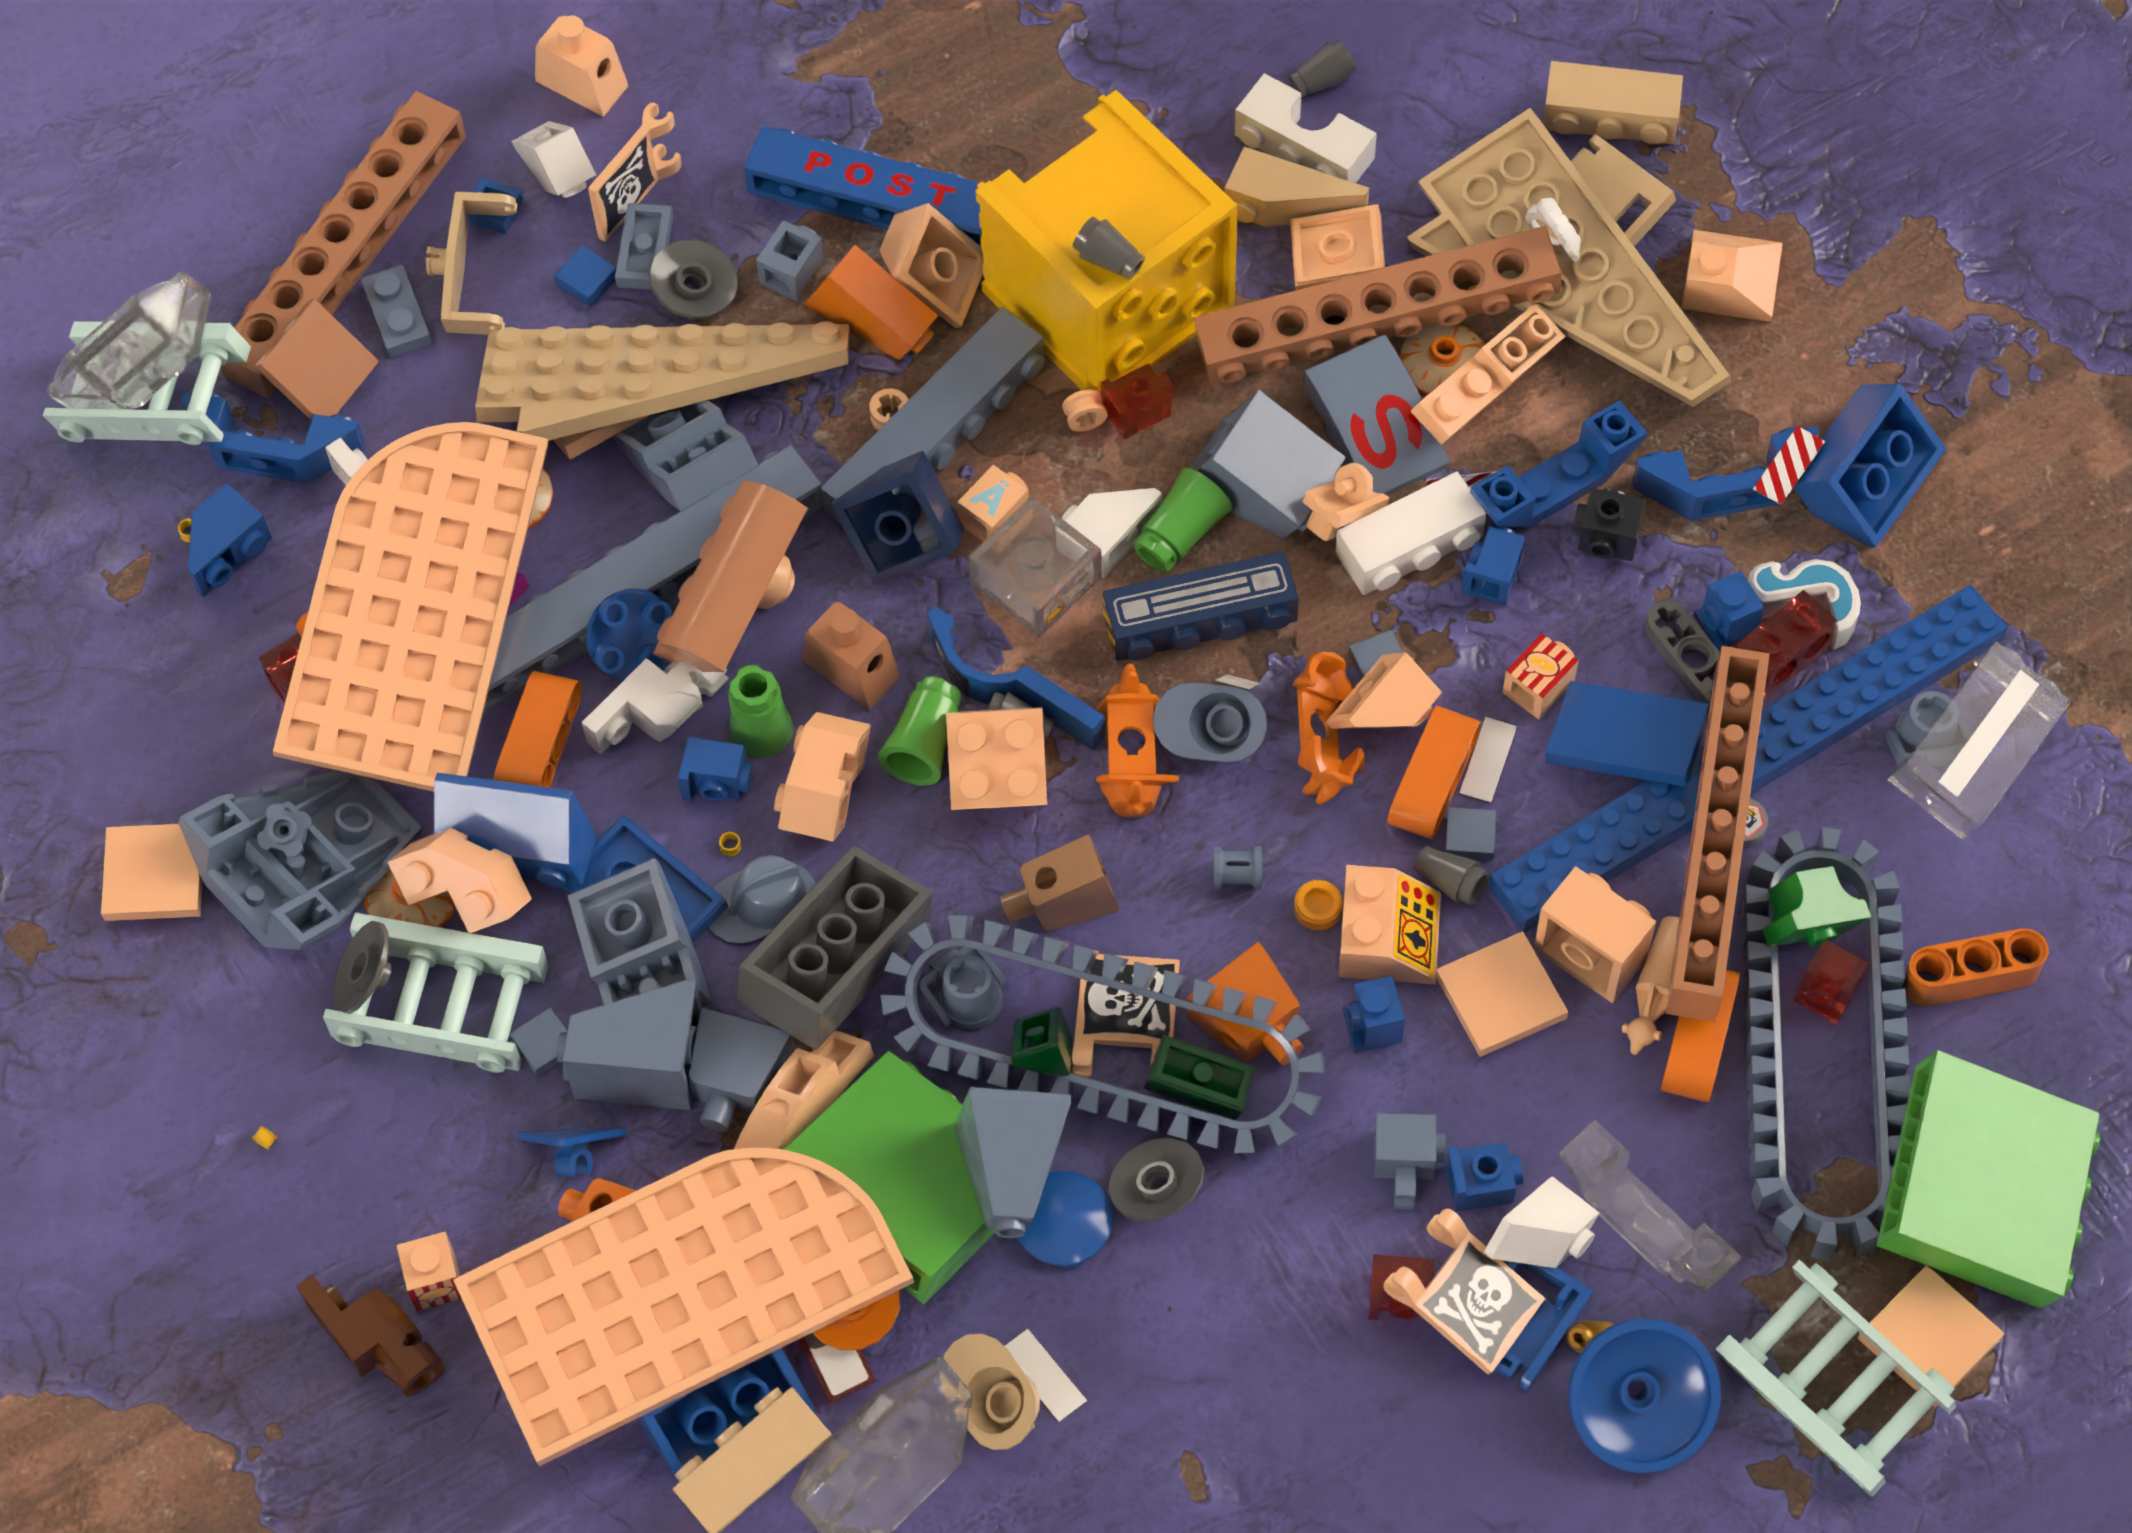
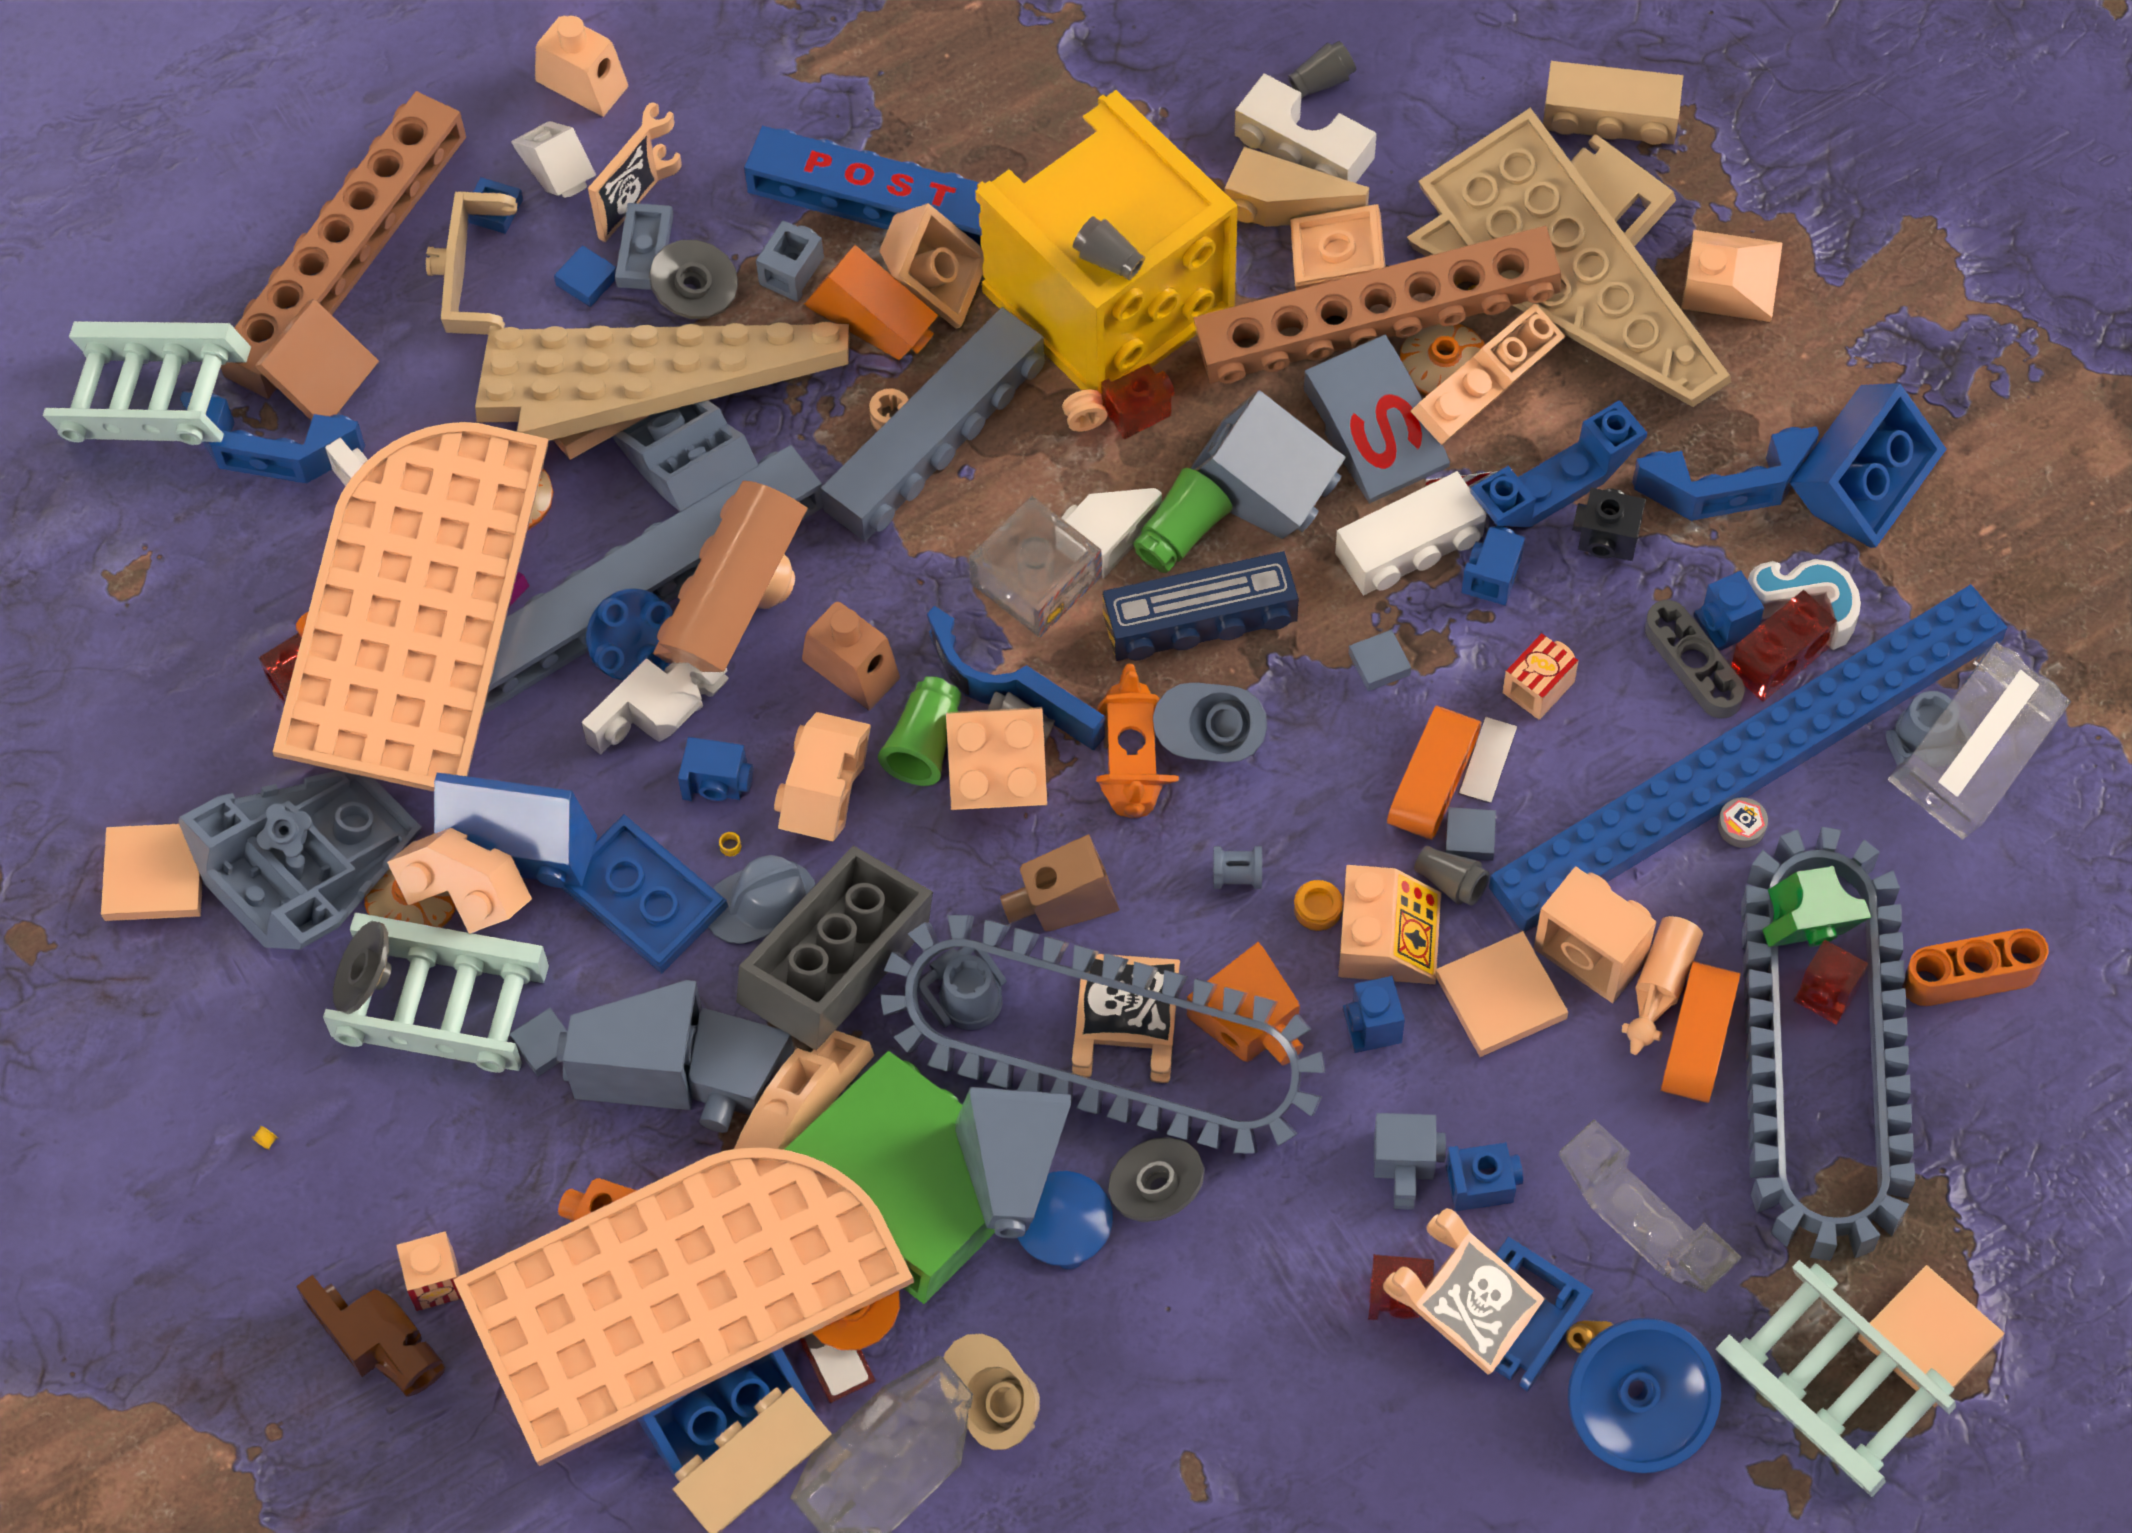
clear wedge [46,271,211,410] -> none
yellow piece [178,518,192,543] -> none
blue slope [188,483,272,597] -> none
sand blue plate [360,265,432,359] -> none
orange beam [493,671,582,788] -> none
blue piece [517,1127,626,1177] -> none
sand blue slope [568,858,712,1007] -> none
bright green plant [728,665,794,758] -> none
dark blue slope [831,450,965,584] -> none
light nougat brick [957,465,1030,550] -> none
white sticker [1005,1329,1087,1422] -> none
dark green slope [1011,1007,1072,1076] -> none
dark green slope [1144,1034,1256,1120] -> none
white sticker [1215,674,1260,689] -> none
orange piece [1293,652,1365,805] -> none
light nougat hips [1302,463,1390,541] -> none
light nougat slope [1326,652,1442,729] -> none
white slope [1483,1176,1600,1268] -> none
white piece [1525,198,1581,262] -> none
blue tile [1545,681,1709,787] -> none
nougat brick [1665,646,1770,1022] -> none
sticker [1753,426,1825,505] -> none
brick [1877,1050,2100,1309] -> none

